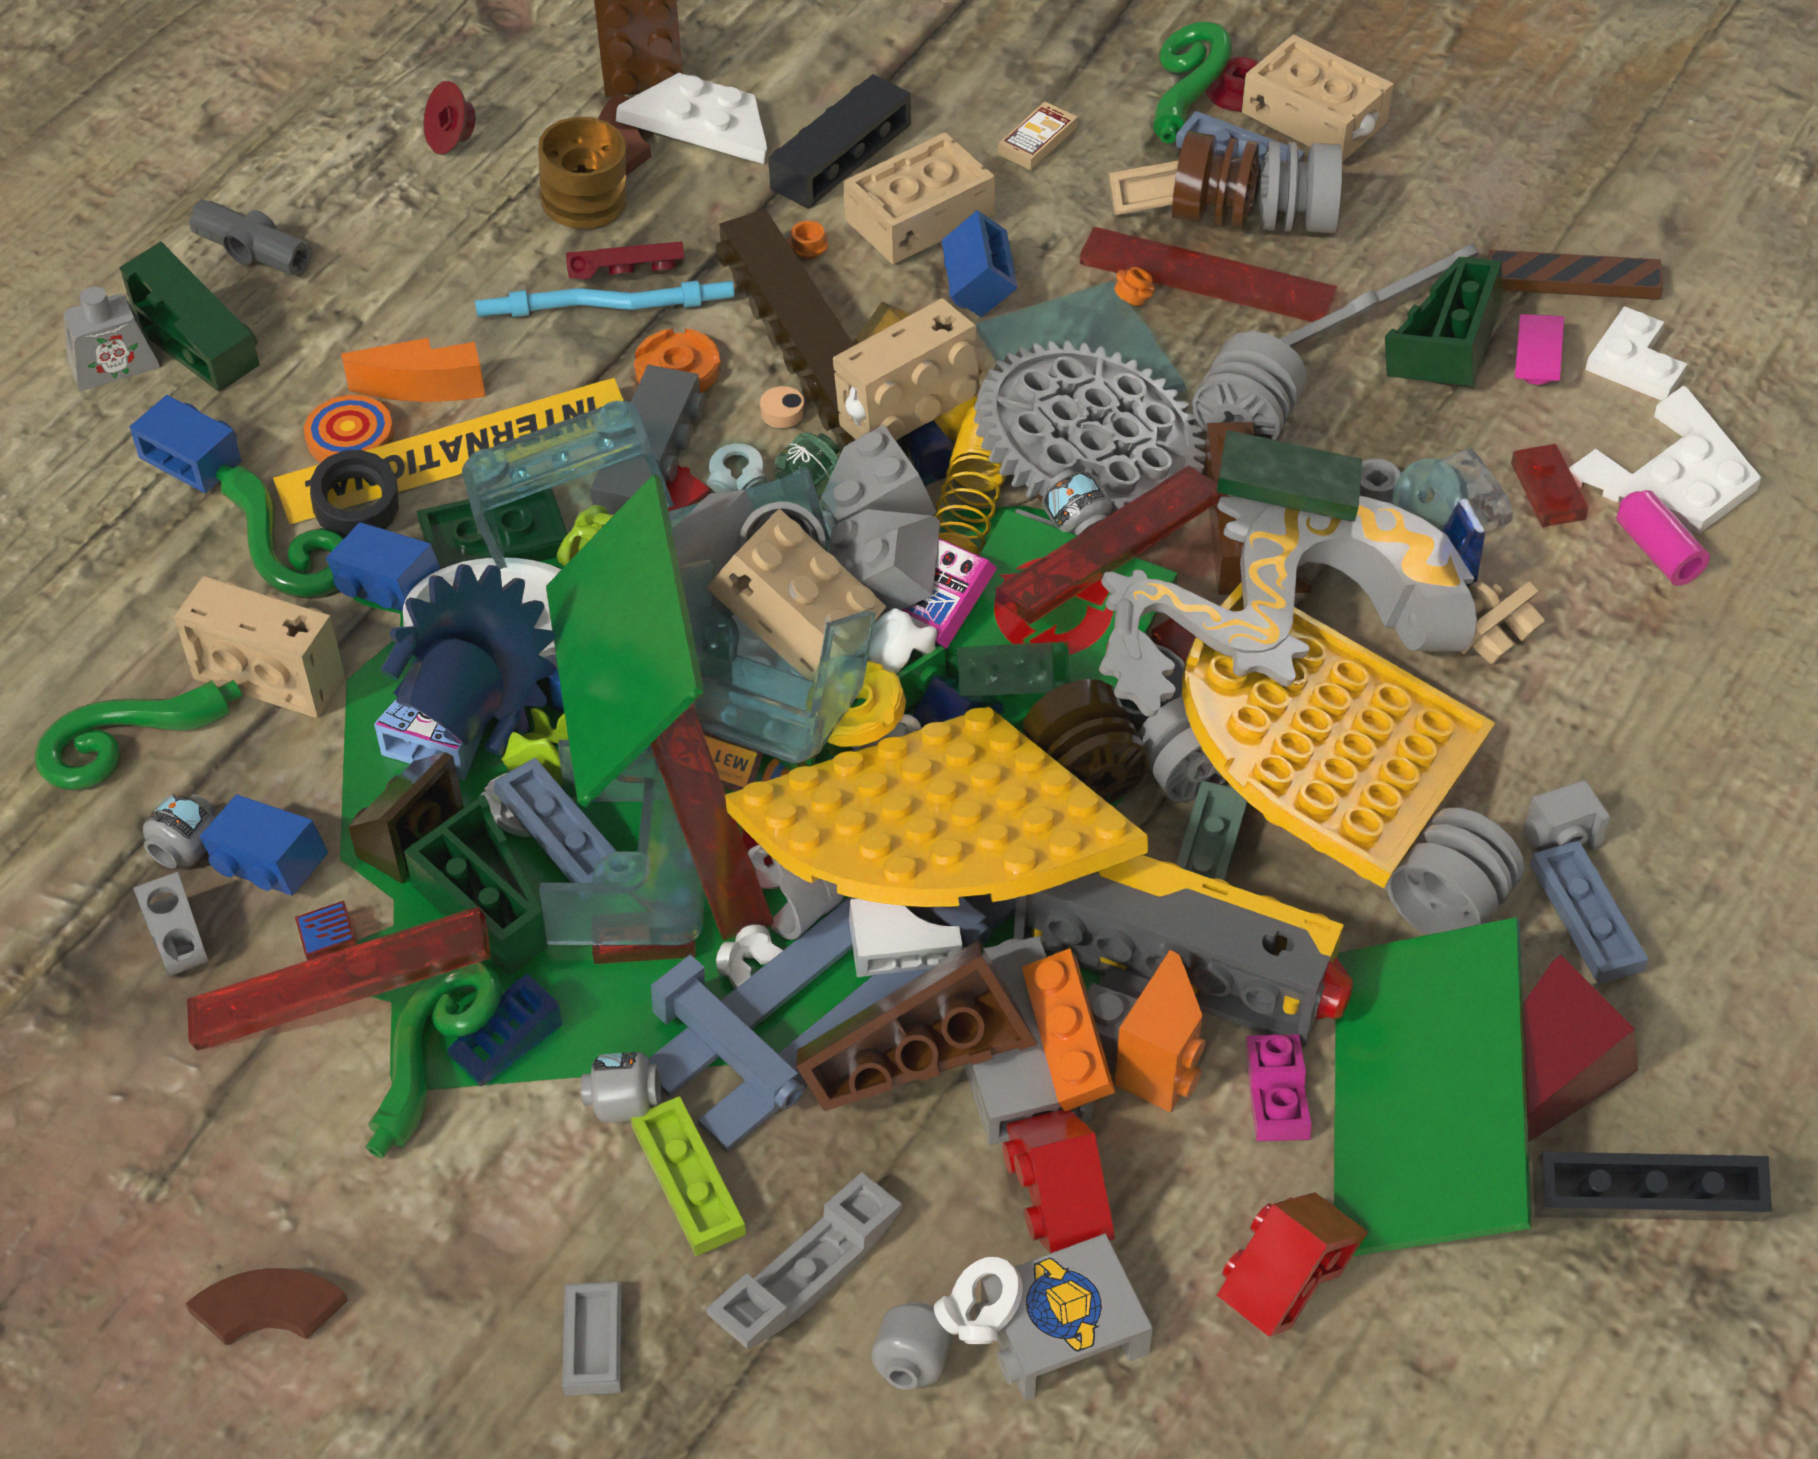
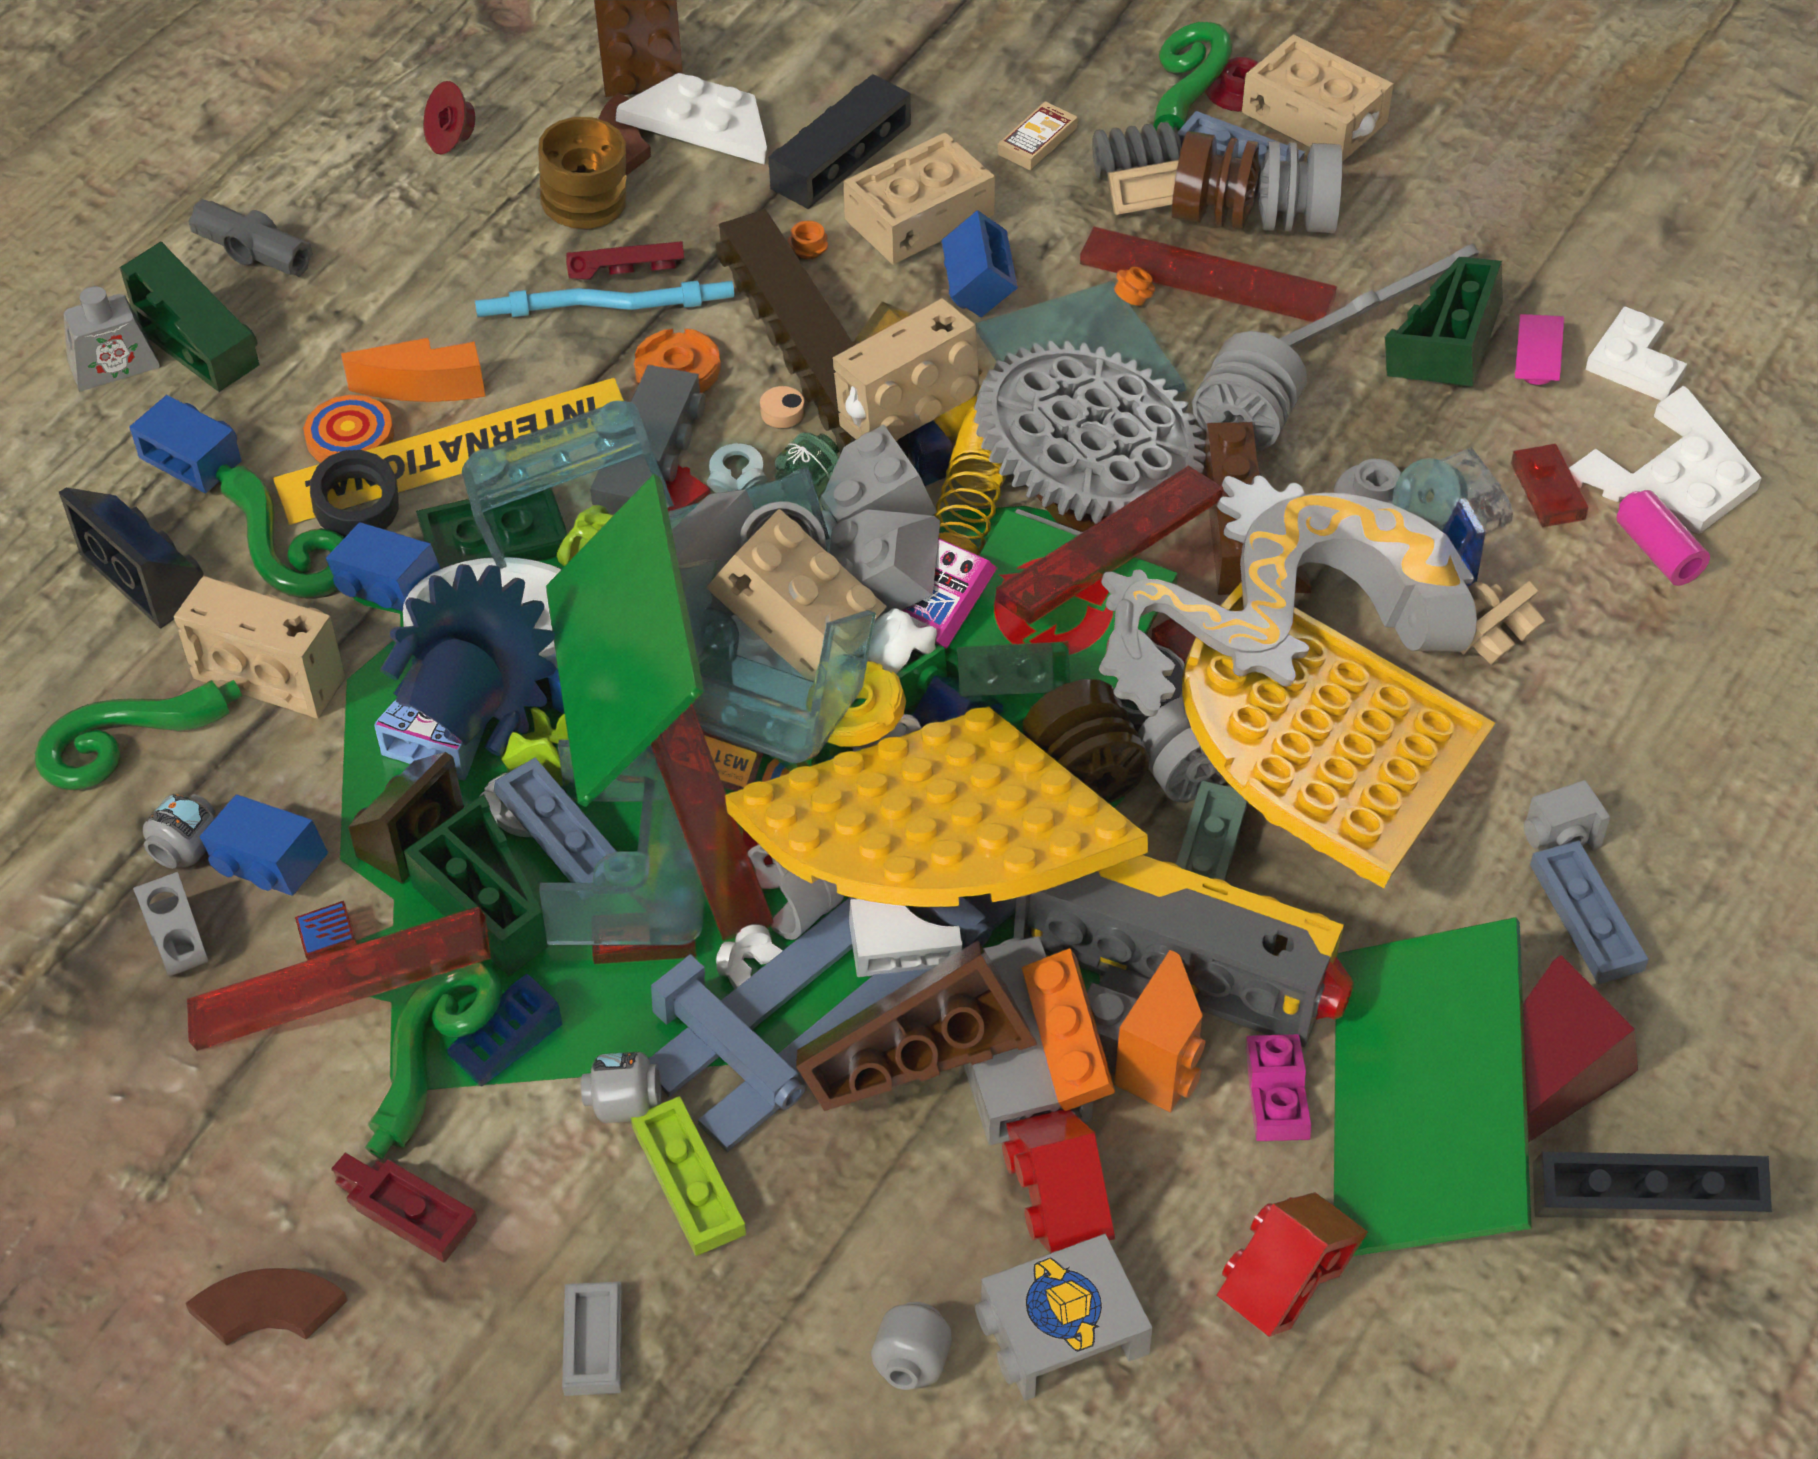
light grey slope [707,1172,902,1349] -> none
white piece [934,1257,1023,1344] -> none
head [1043,470,1112,540] -> none
dark green tile [1216,430,1362,521] -> none
light grey wheel [1386,808,1525,935] -> none
reddish brown tile [1488,250,1663,299] -> none
none -> black slope [59,487,204,628]
none -> dark red hinge [331,1152,478,1263]
none -> dark grey piece [1092,122,1181,179]

